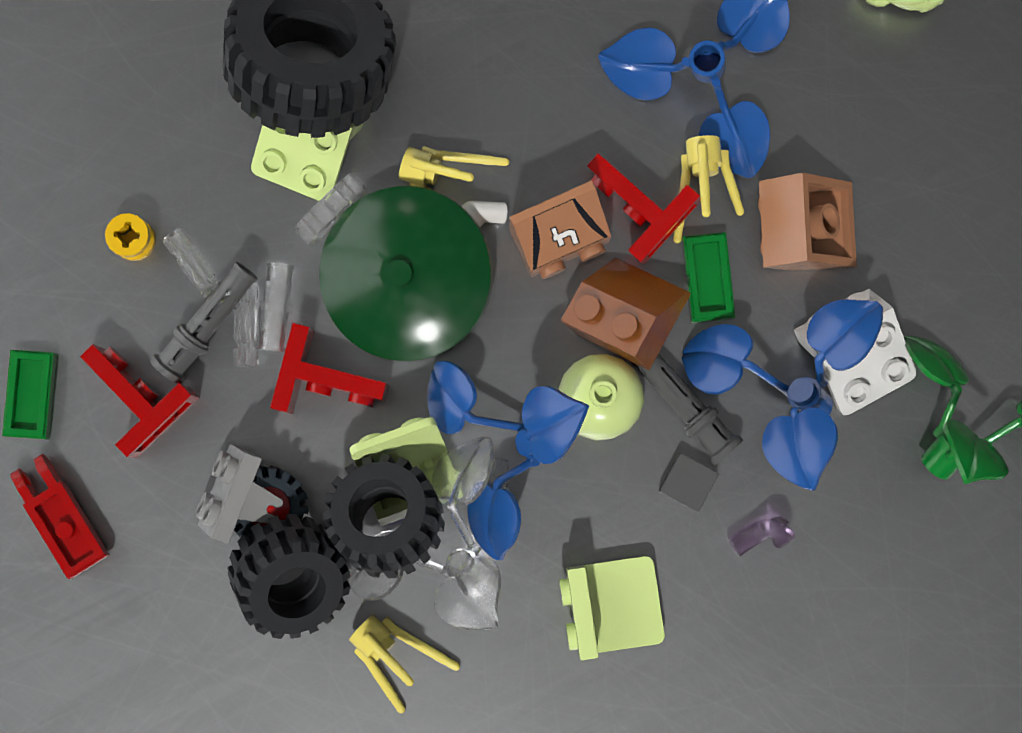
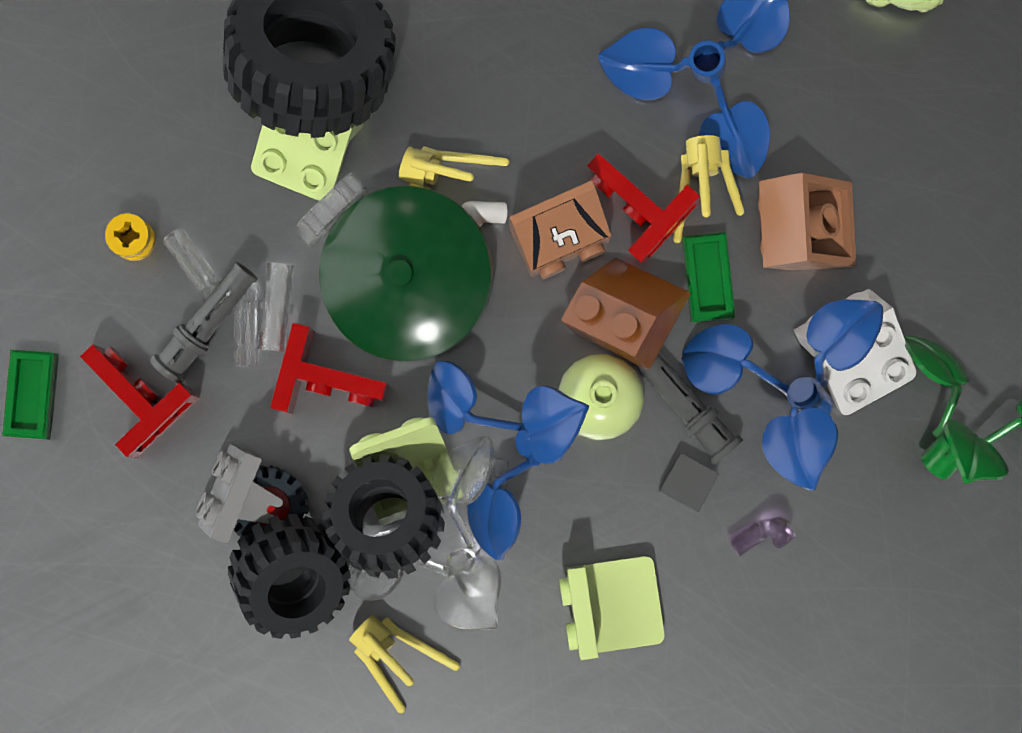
red hinge [10,454,110,580] -> none

